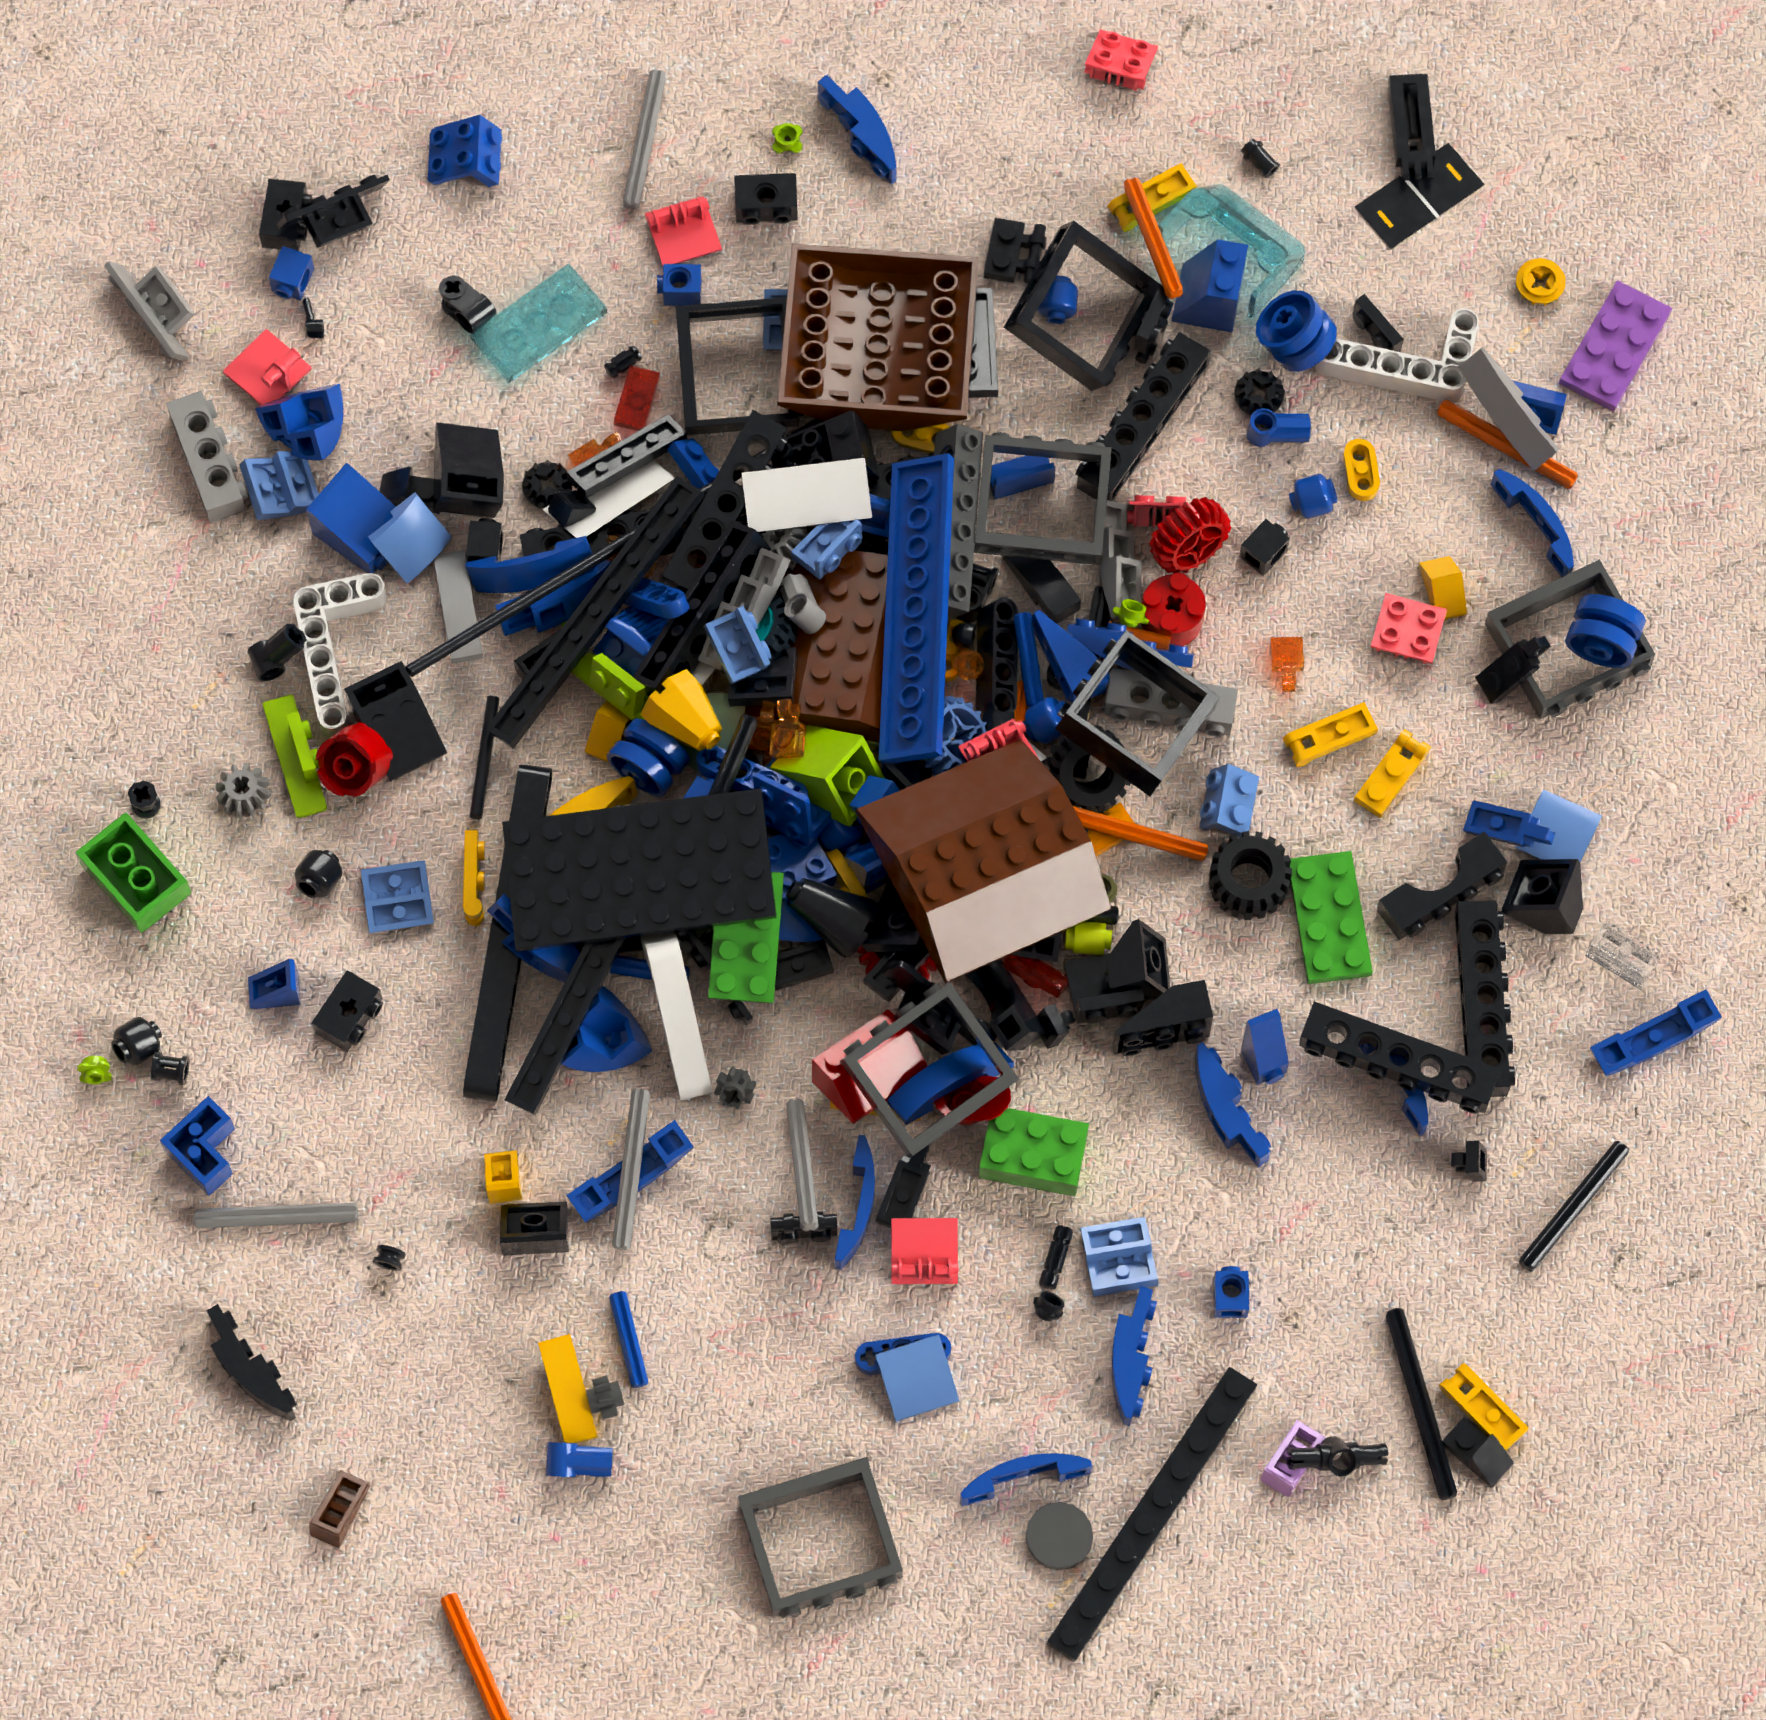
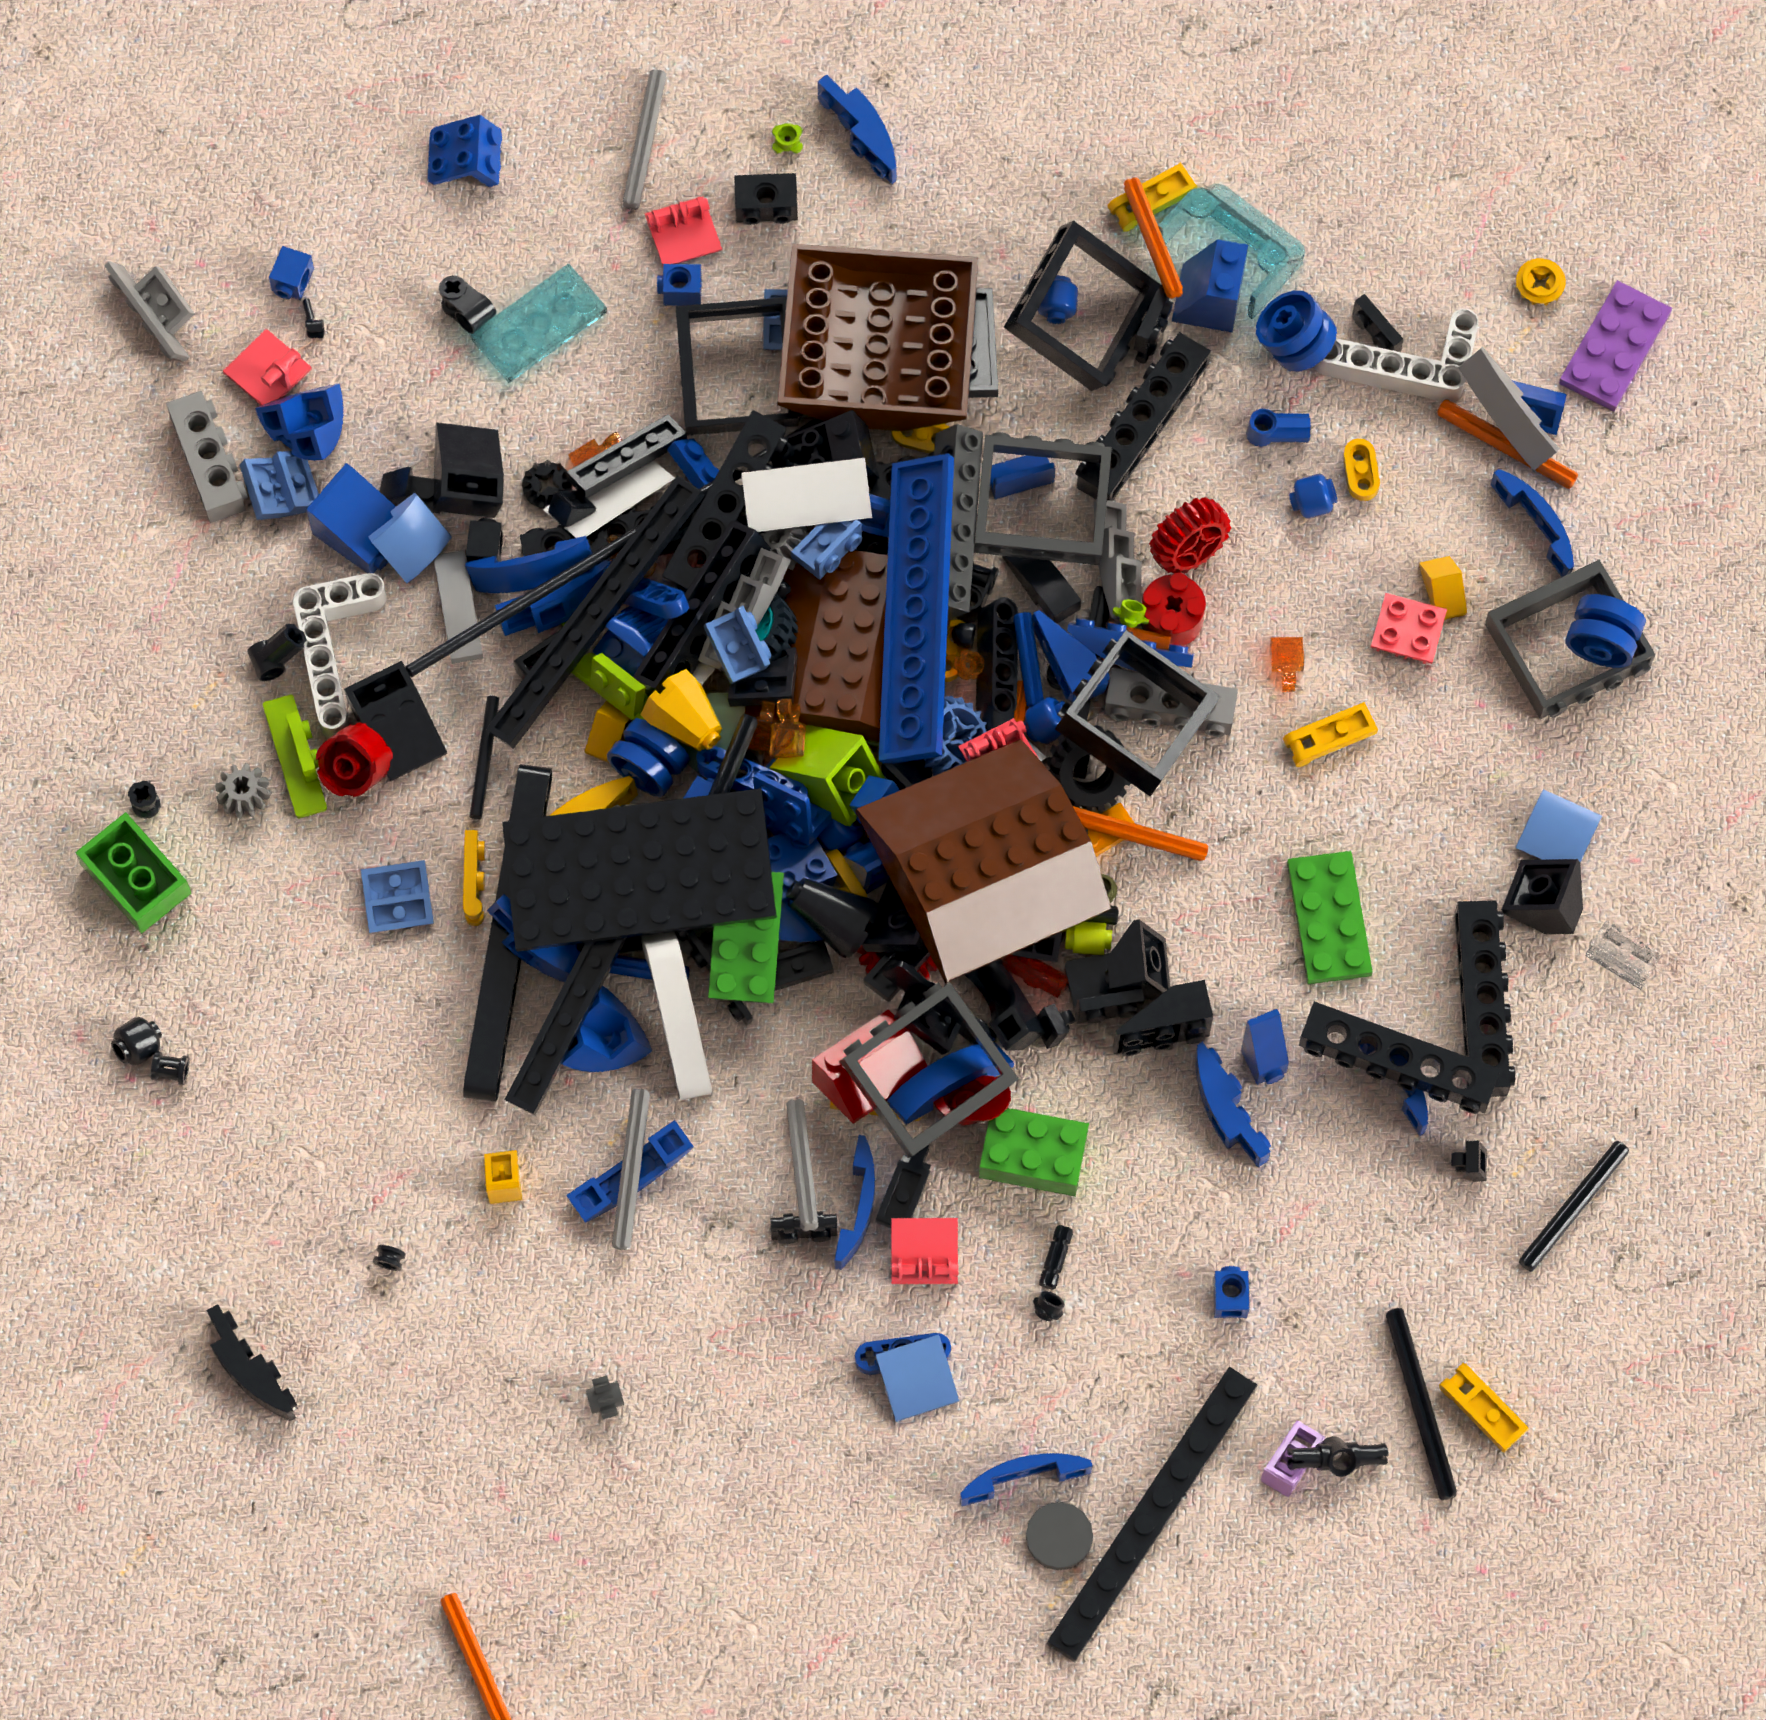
lime plate [77,1056,112,1085] -> none
blue brick [160,1096,235,1196] -> none
light grey axle [194,1203,358,1228] -> none
blue slope [248,959,301,1009] -> none
black brick [259,178,312,251] -> none
black bracket [276,174,390,248] -> none
black head [294,850,343,898] -> none
reddish brown slope [309,1470,370,1548] -> none
black brick [311,970,383,1052] -> none
black slope [500,1201,569,1256] -> none
yellow slope [538,1334,598,1443] -> none
blue piece [545,1442,613,1477] -> none
black piece [604,346,642,378] -> none
blue axle [609,1291,648,1388] -> none
clear red plate [614,366,660,431] -> none
dark grey gear [714,1066,757,1109] -> none
dark grey window [738,1457,903,1619] -> none
light grey piece [779,573,826,634] -> none
black plate [983,218,1047,284] -> none
medium blue slope [1080,1217,1158,1297] -> none
coral hinge [1084,29,1158,91] -> none
blue slope [1112,1286,1157,1426] -> none
coral hinge [1127,495,1186,527] -> none
medium blue bracket [1199,764,1259,838] -> none
black tyre [1209,831,1292,920] -> none
black gear [1234,368,1285,415] -> none
black brick [1239,519,1290,576] -> none
black pin [1241,139,1280,178] -> none
yellow plate [1354,729,1431,818] -> none
black sticker [1355,142,1485,249] -> none
black arch [1377,831,1507,940] -> none
black hinge [1388,73,1436,181] -> none
black slope [1442,1417,1514,1488] -> none
blue hinge [1463,800,1555,847] -> none
black hinge [1475,636,1551,704] -> none
blue slope [1590,989,1722,1077] -> none

